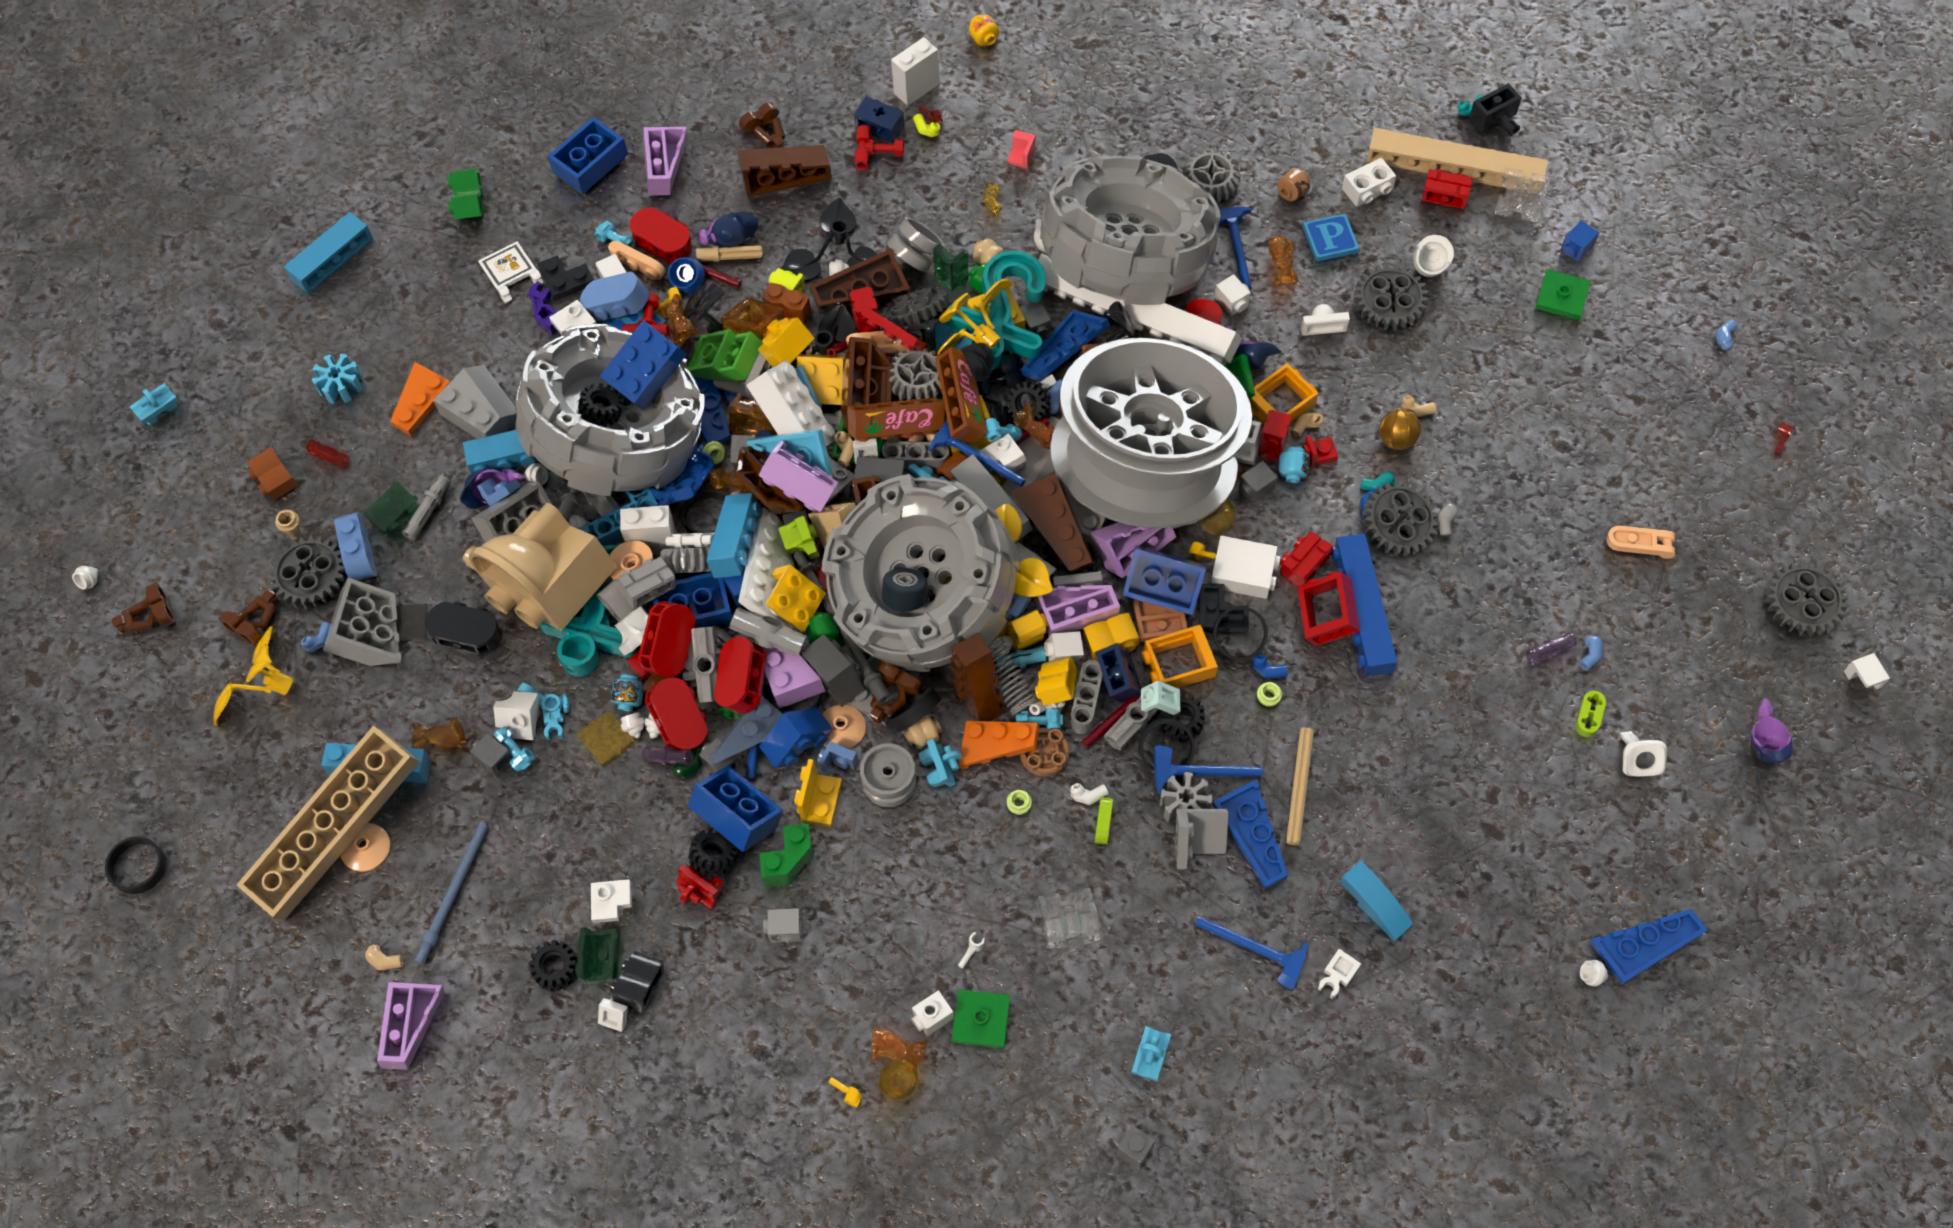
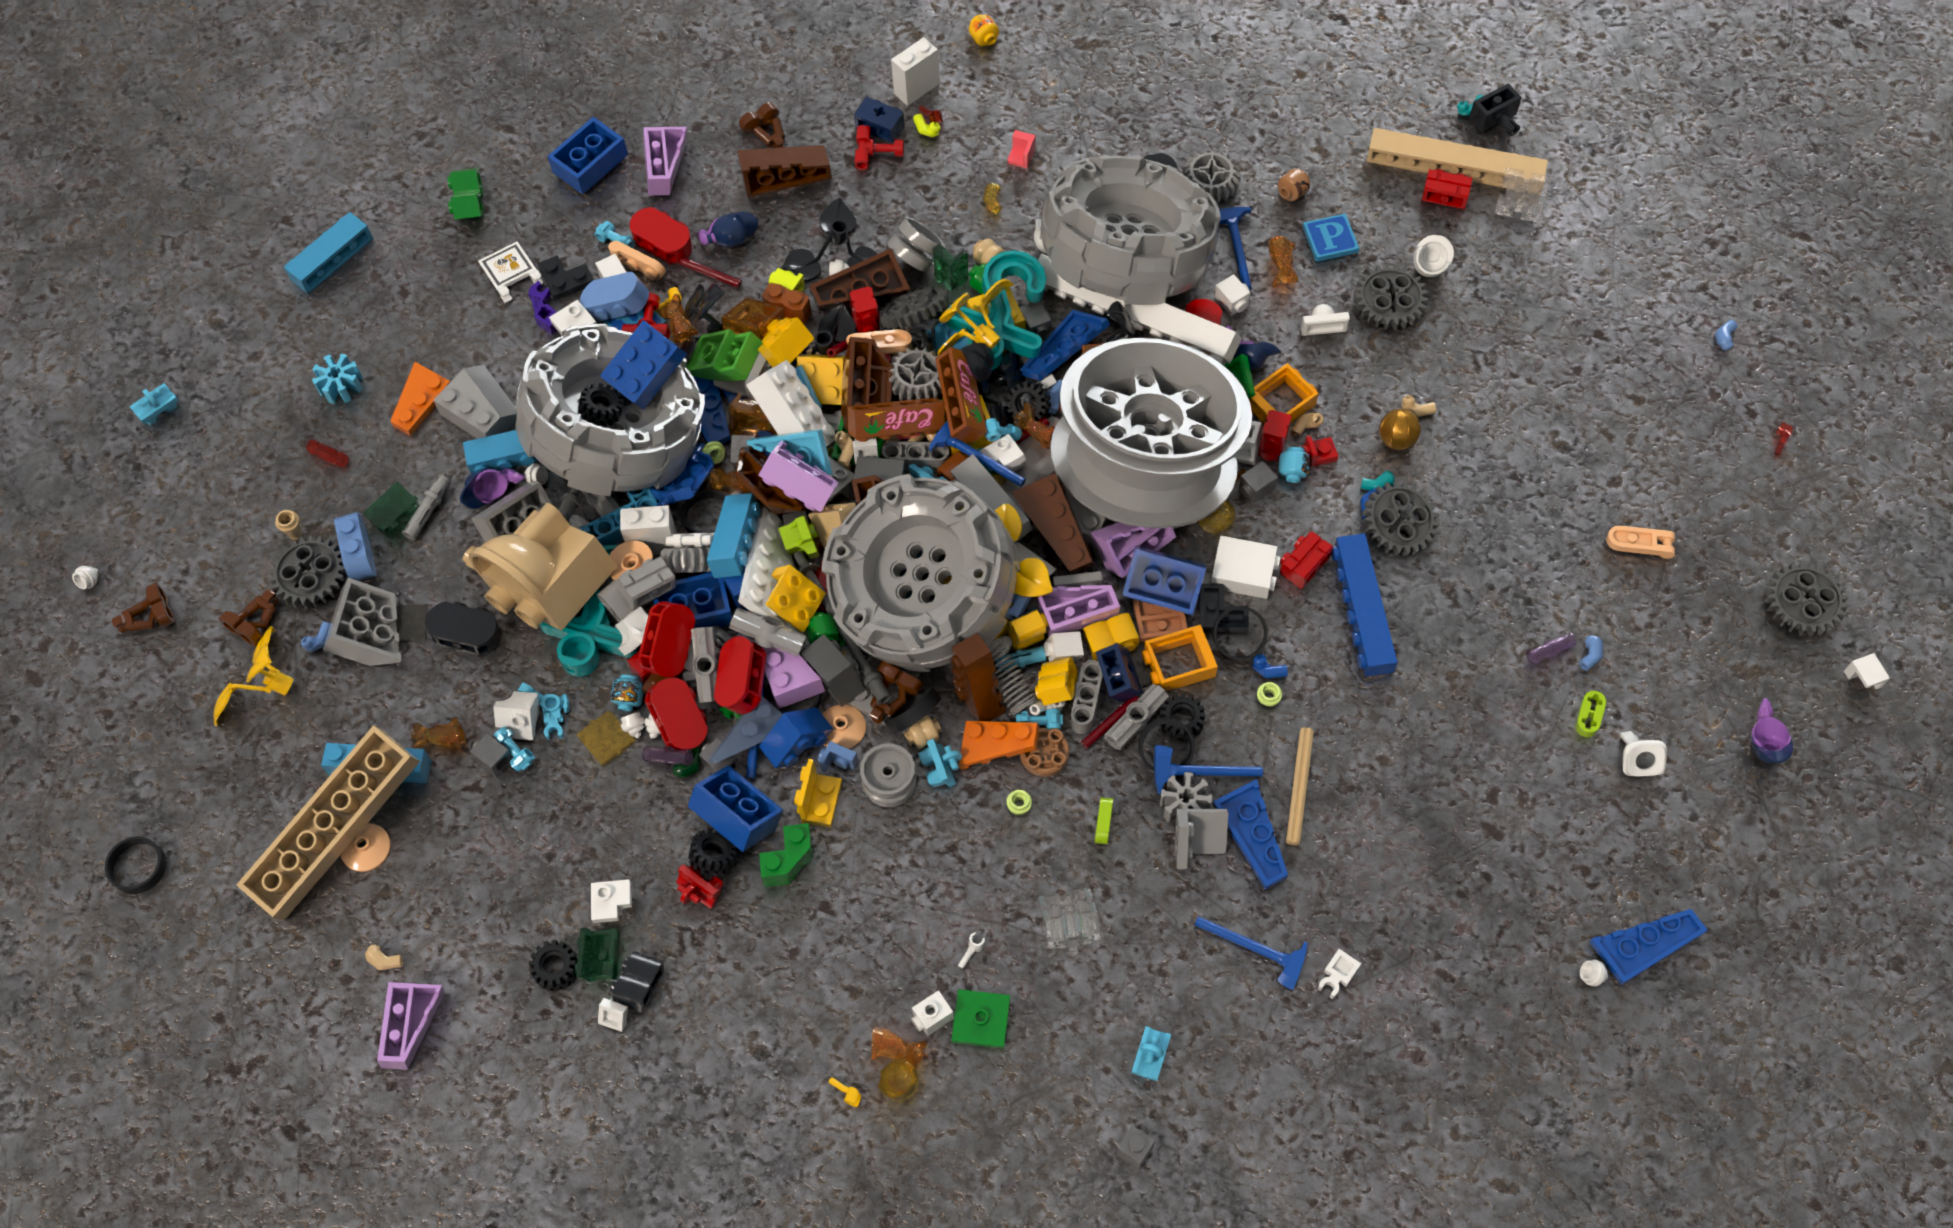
dark orange brick [246,447,298,501] -> none
sand blue bar [414,823,489,965] -> none
medium blue bracket [477,478,521,506] -> none
blue hat [667,257,705,295] -> none
tan axle [696,246,763,262] -> none
light grey brick [763,908,801,943] -> none
red plate [861,306,926,351] -> none
black wheel [882,568,928,612] -> none
white arm [1070,783,1109,805] -> none
light aqua bracket [1141,681,1180,715] -> none
yellow hand [1189,542,1216,561] -> none
red window [1297,571,1360,647] -> none
dark azure slope [1340,860,1414,942] -> none
white brick [1342,157,1396,207] -> none
light grey arm [1438,503,1458,536] -> none
green plate [1535,269,1591,320] -> none
blue brick [1560,220,1599,262] -> none

